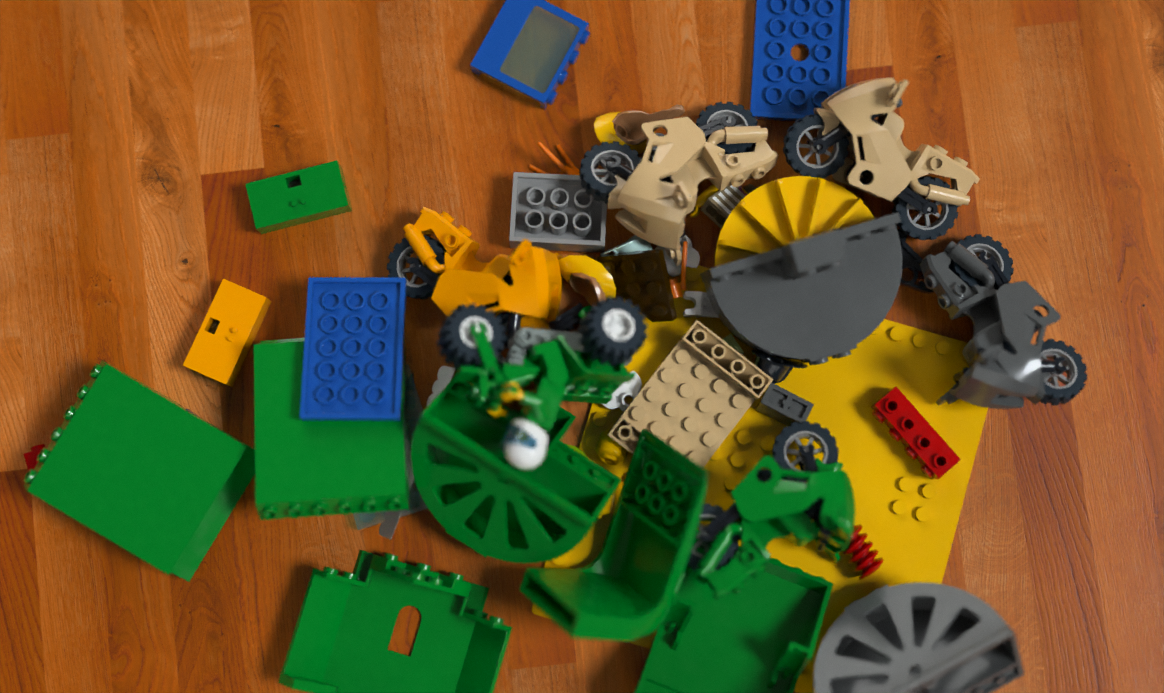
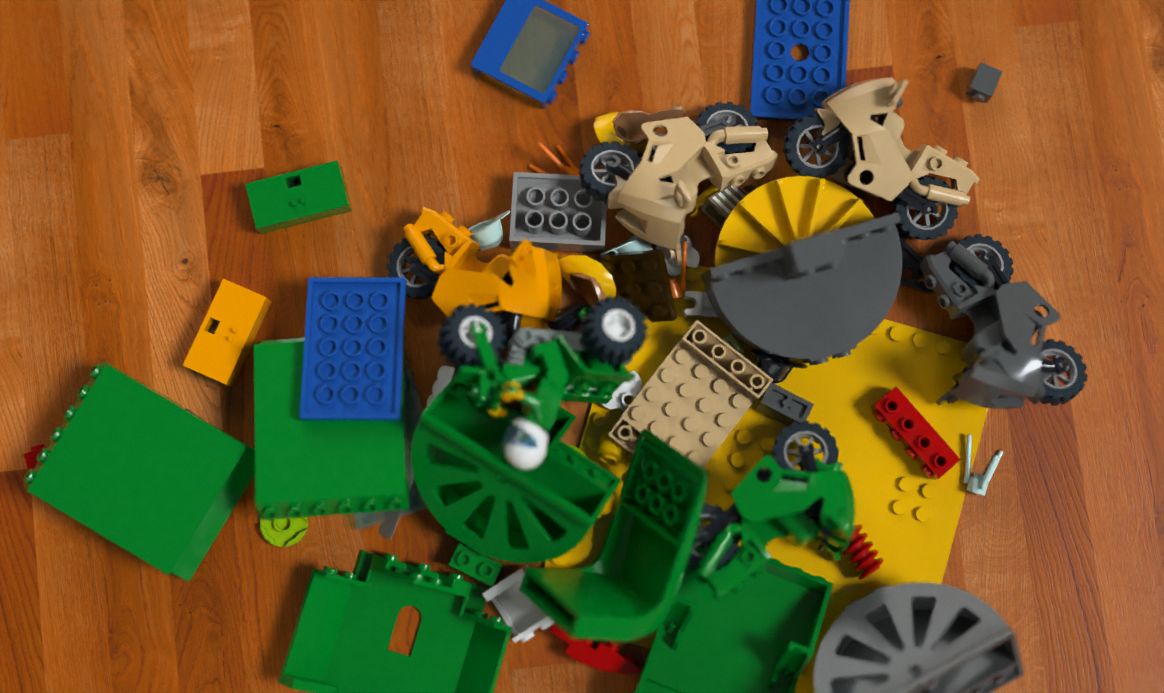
none -> lime tile [260,517,308,547]
none -> green brick [449,543,505,587]
none -> light aqua piece [468,210,511,250]
none -> white panel [483,565,555,643]
none -> red slope [550,623,642,674]
none -> light aqua plant [963,434,1003,496]
none -> dark grey brick [965,63,1003,103]

